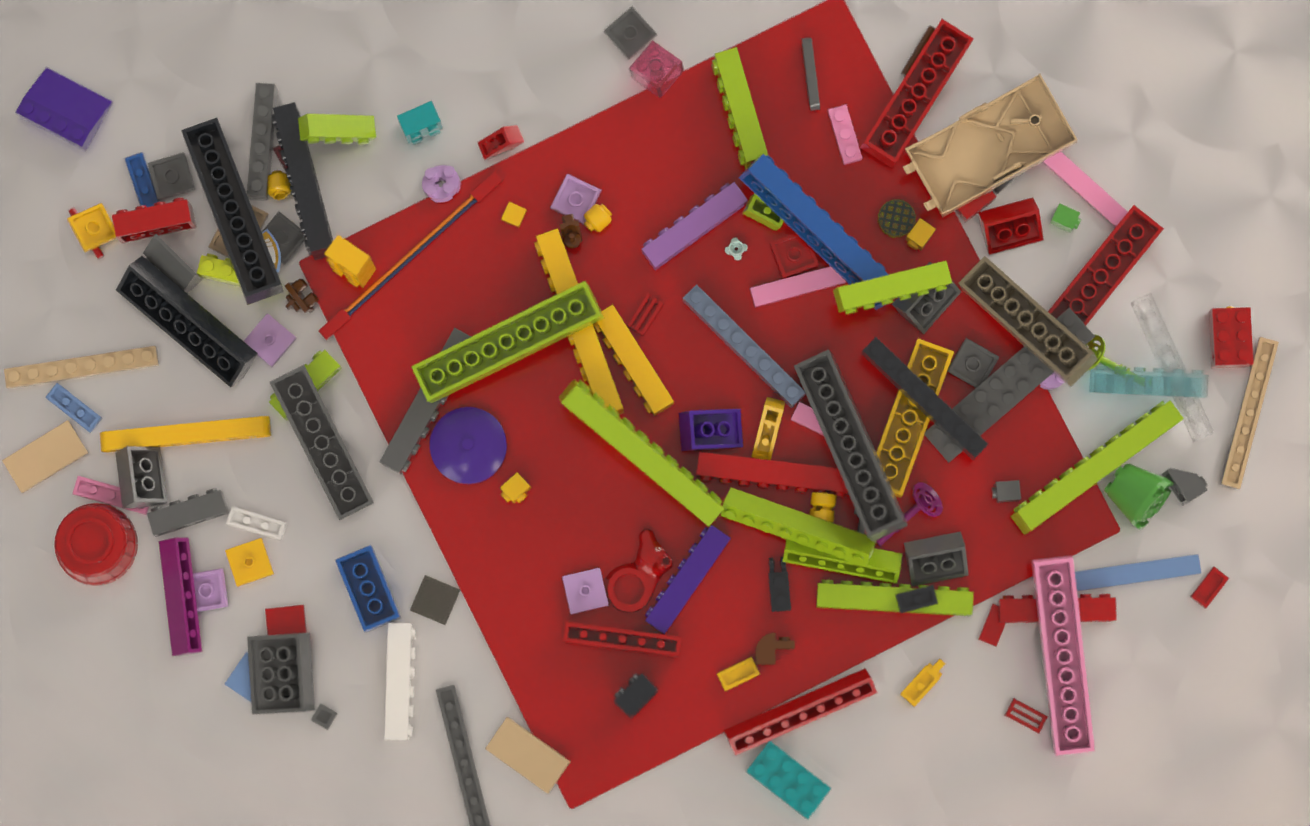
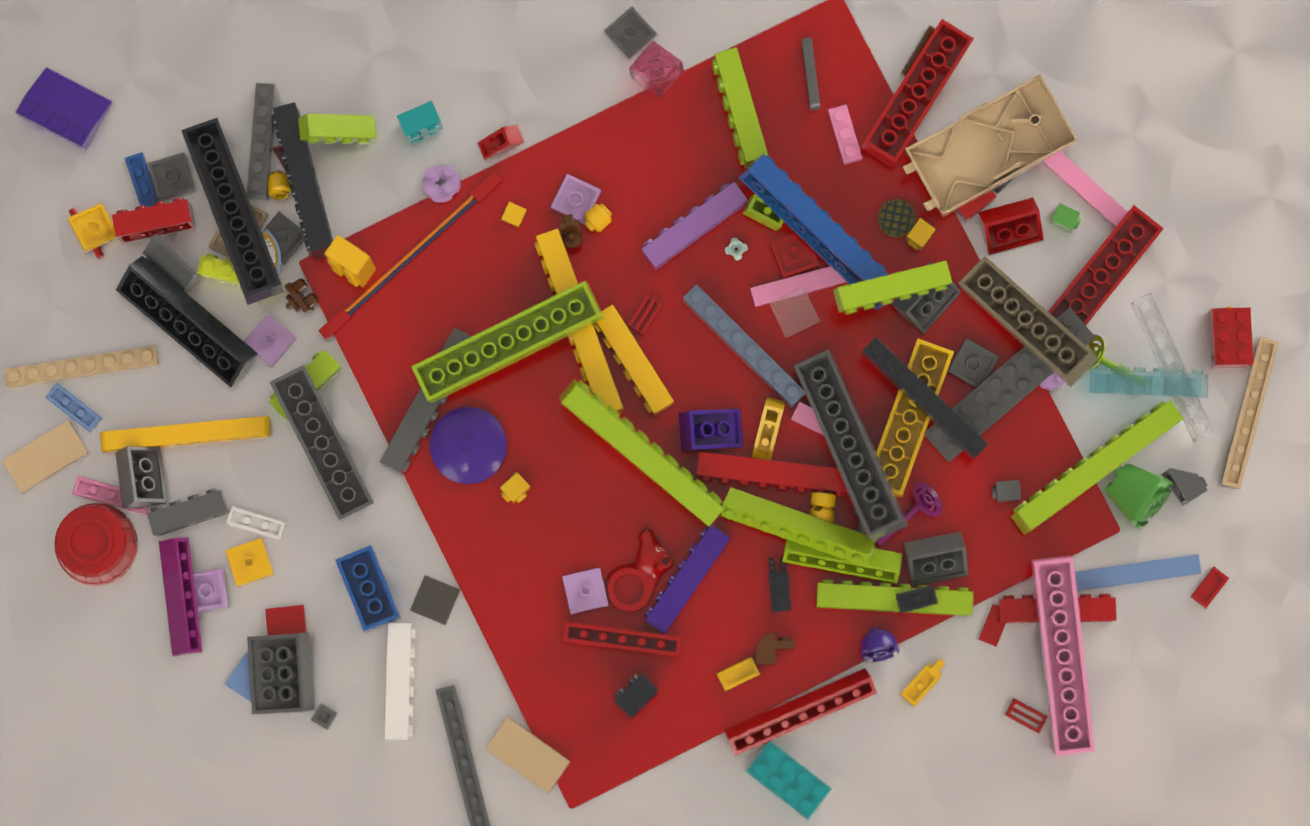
none -> clear plate [769,287,820,338]
none -> dark purple cylinder [860,628,900,662]

